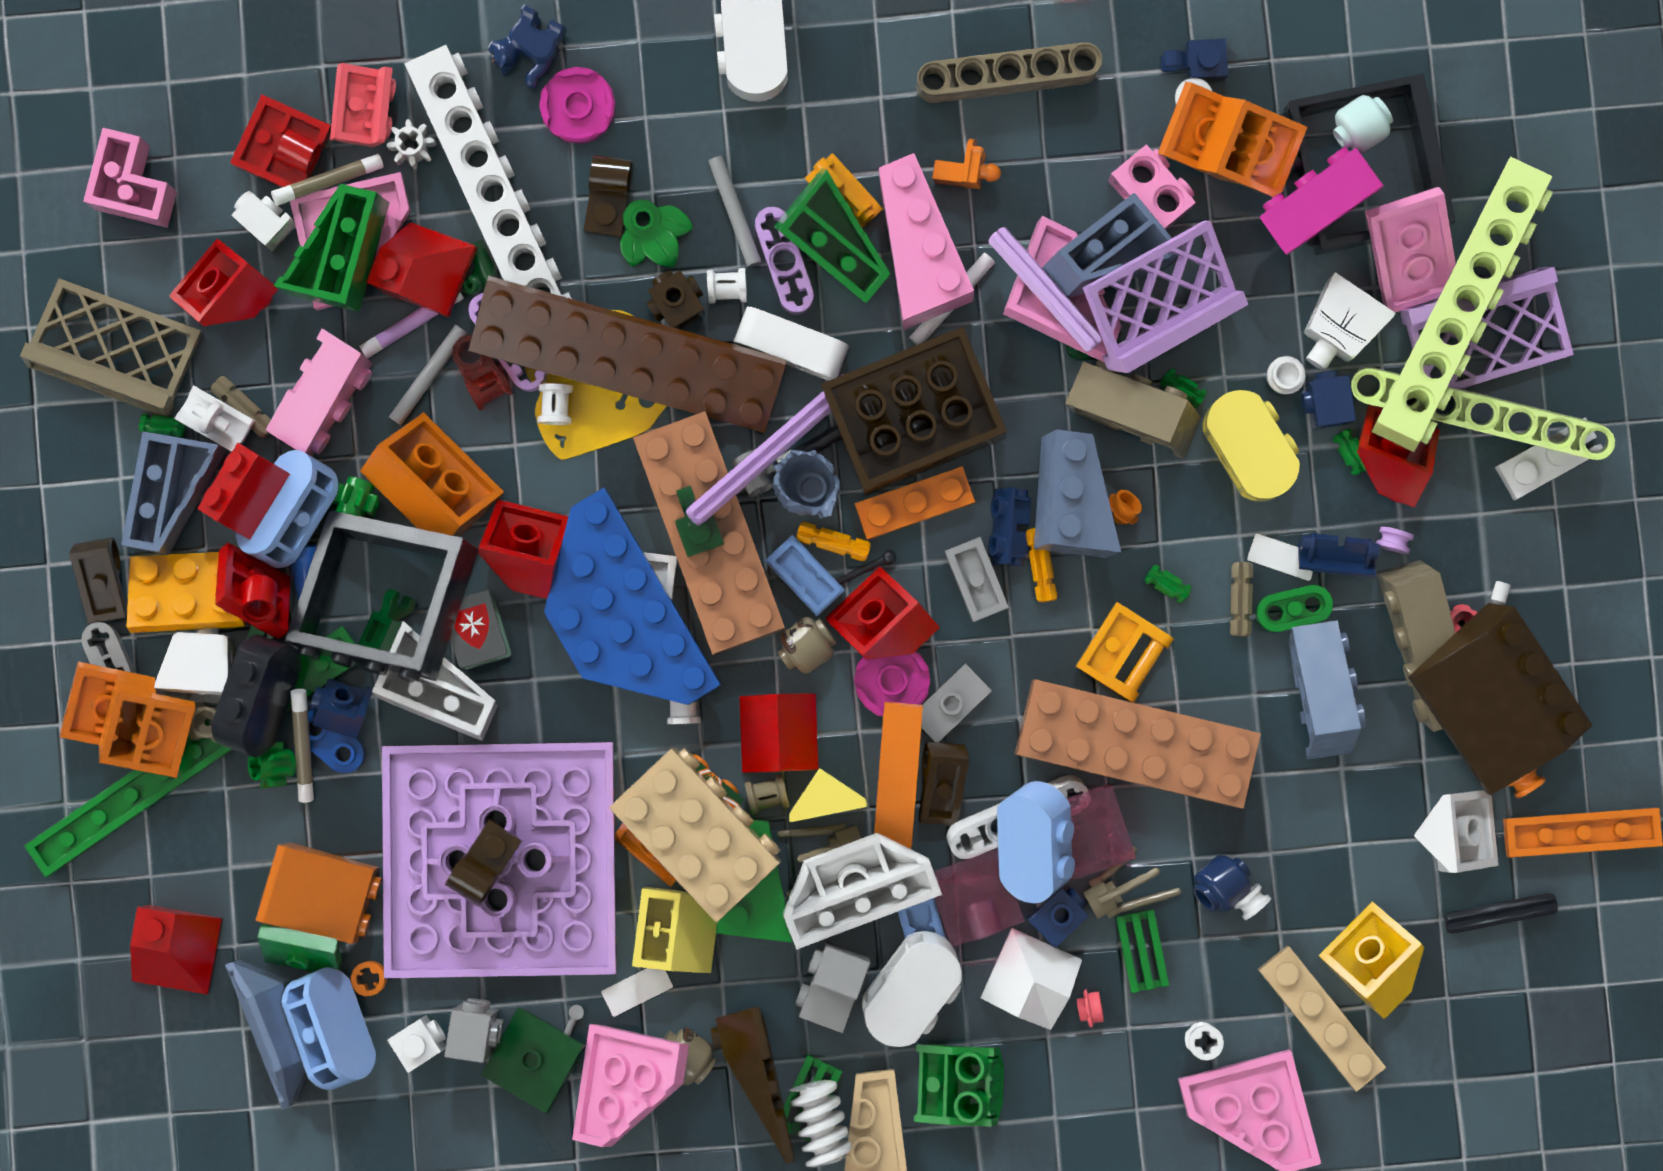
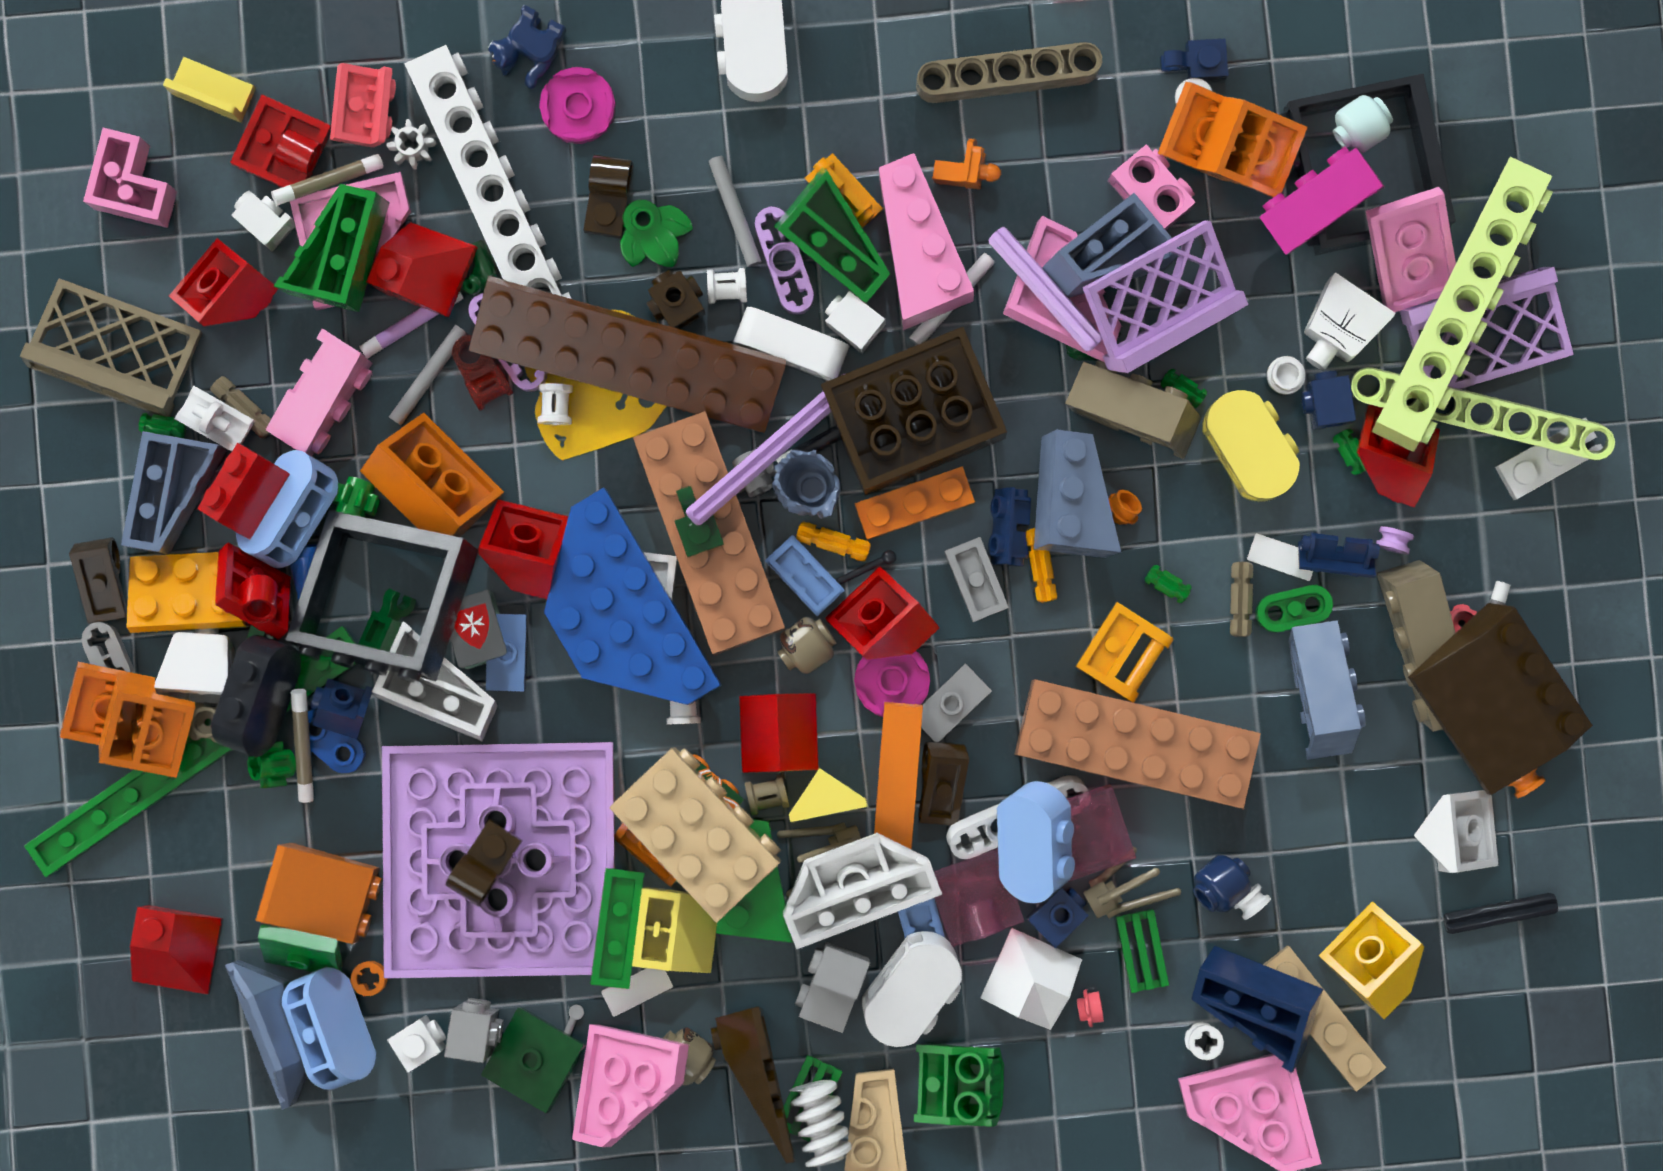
orange plate [1503,808,1663,857] -> none
none -> light yellow panel [163,57,256,123]
none -> medium blue plate [486,613,527,692]
none -> green plate [590,868,644,989]
none -> white brick [825,291,886,354]
none -> dark blue wedge [1192,946,1323,1074]

